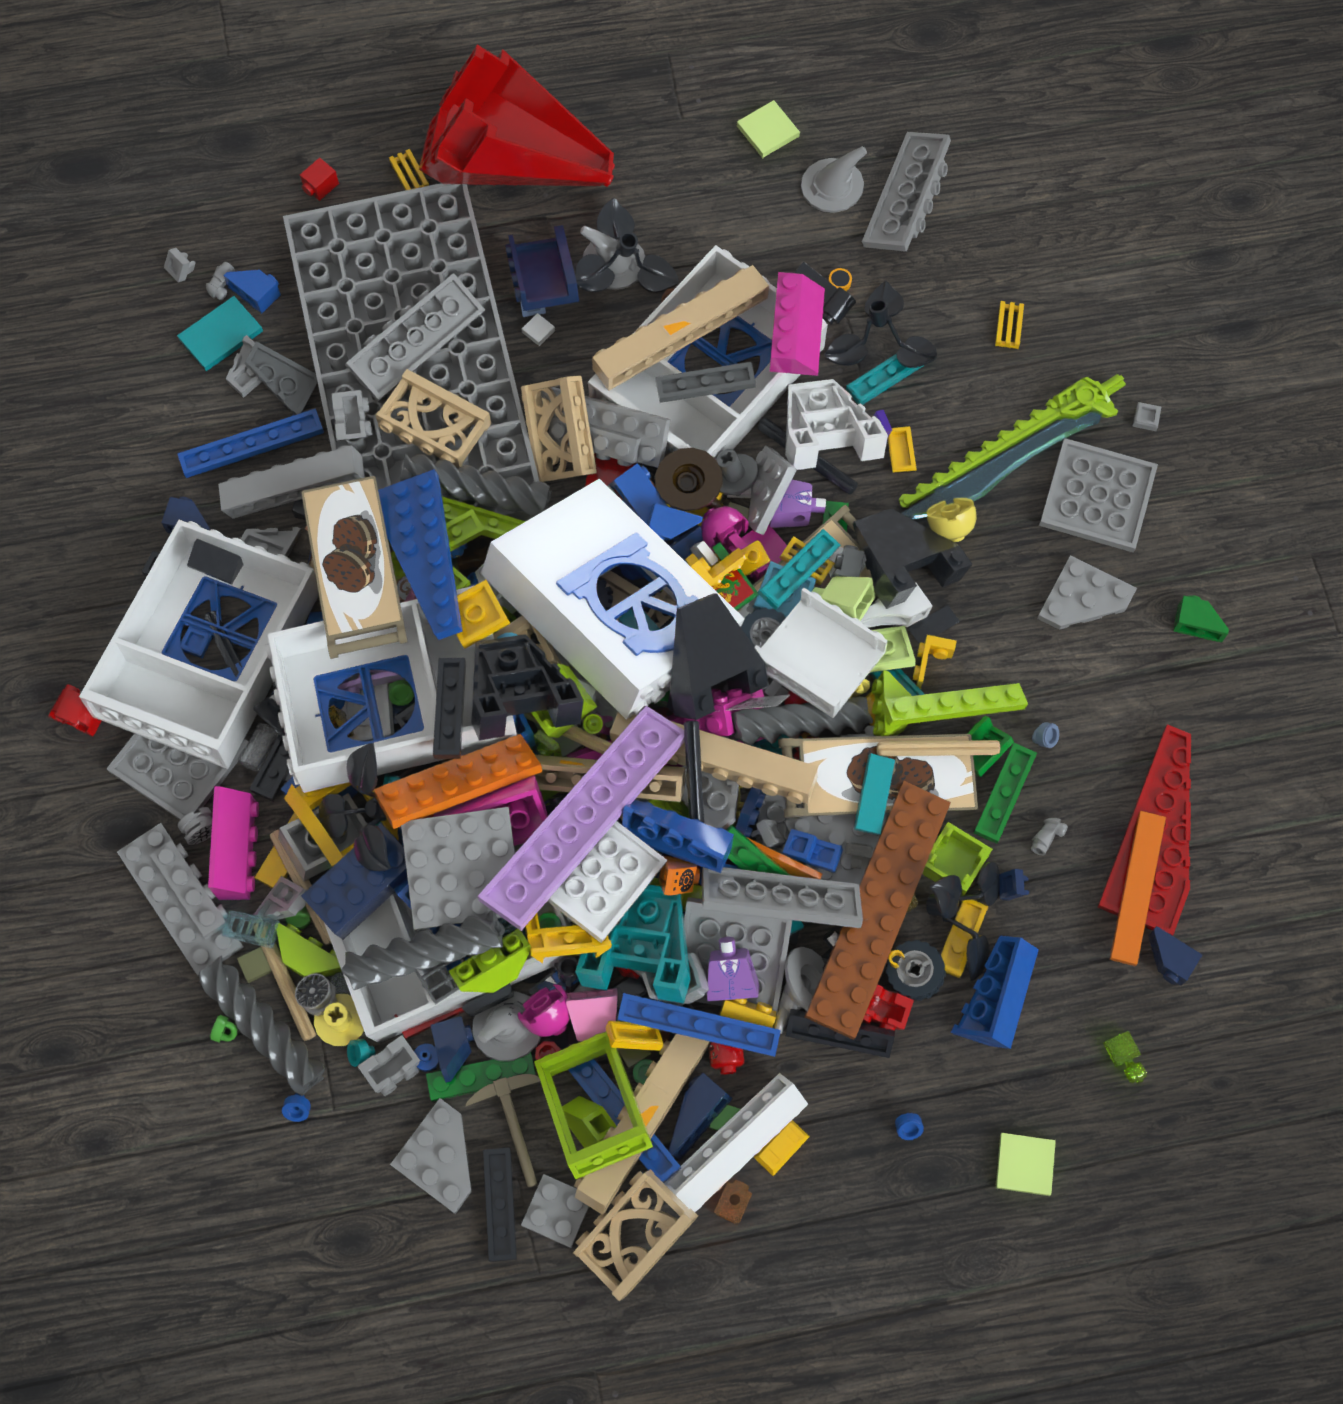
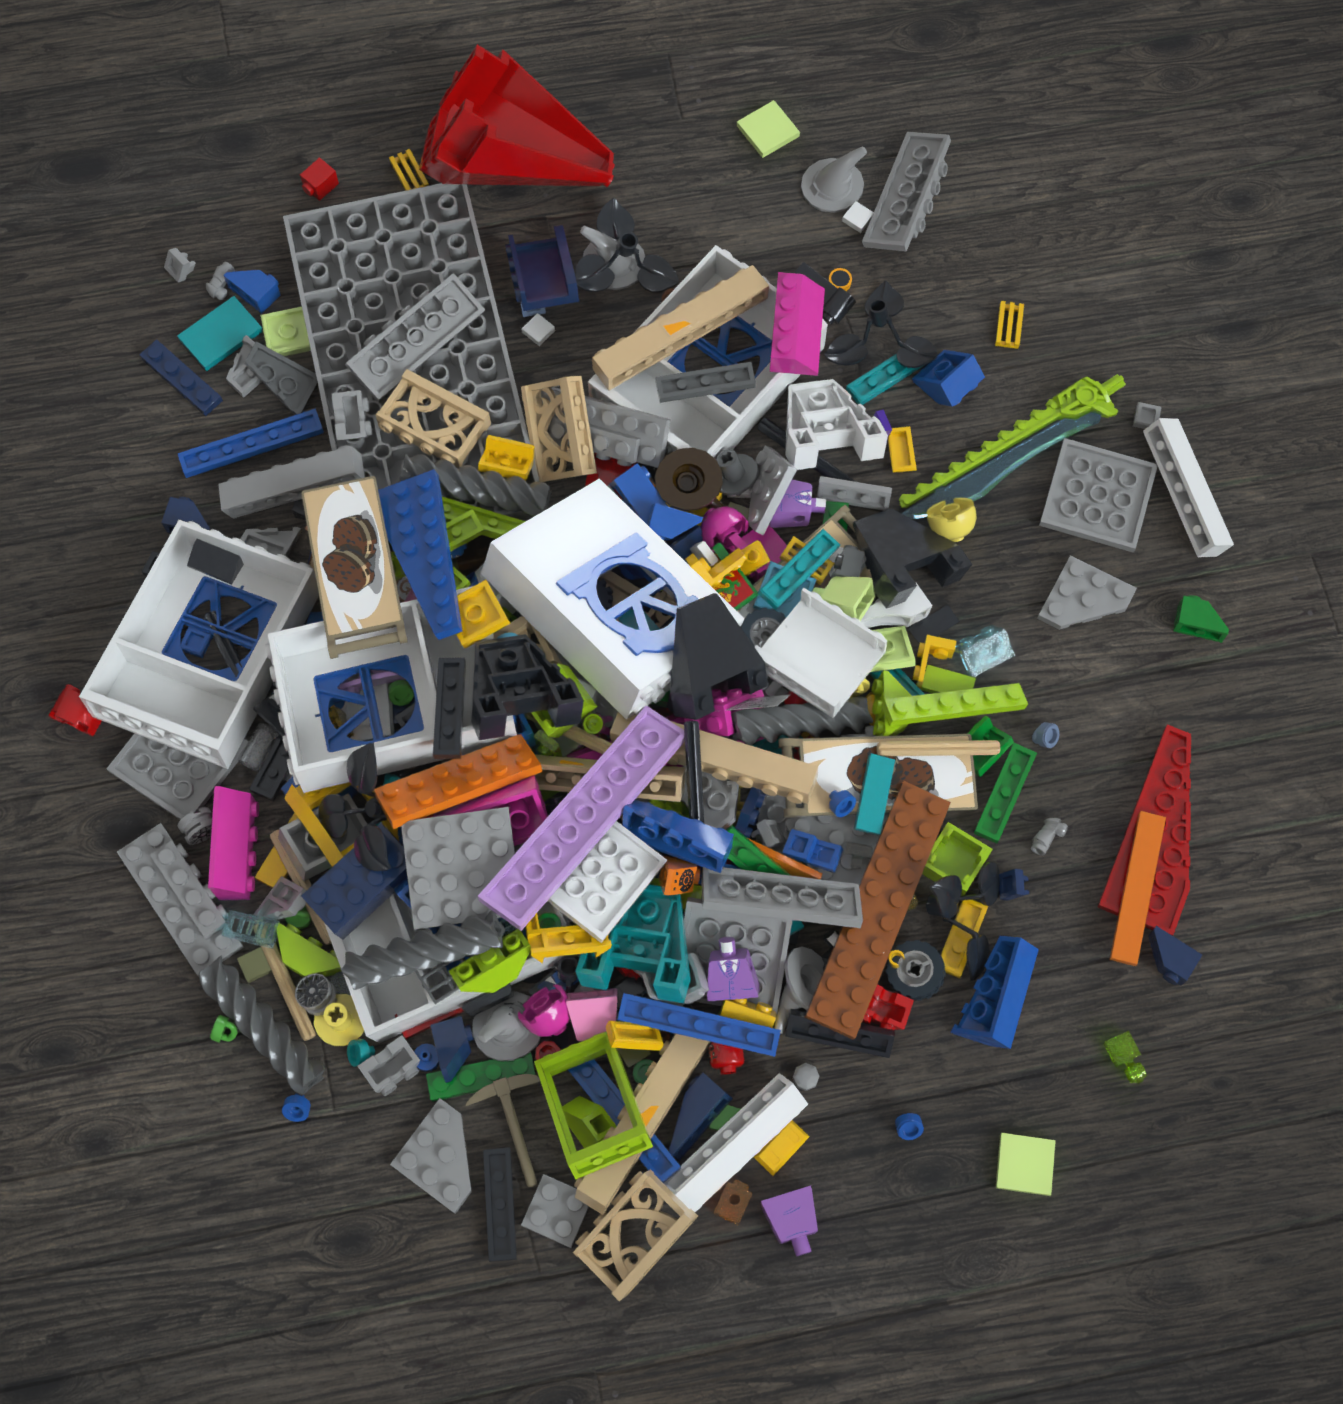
none -> dark blue plate [139,339,223,416]
none -> yellowish green tile [260,307,311,356]
none -> yellow bracket [478,435,535,481]
none -> medium lavender torso [760,1186,818,1256]
none -> light grey tile [792,1063,819,1091]
none -> light grey tile [817,476,892,511]
none -> blue tile [829,790,856,817]
none -> white tile [842,201,874,233]
none -> blue slope [912,350,985,407]
none -> lime tile [921,665,976,693]
none -> clear light blue bracket [955,625,1016,677]
none -> white brick [1143,418,1234,557]

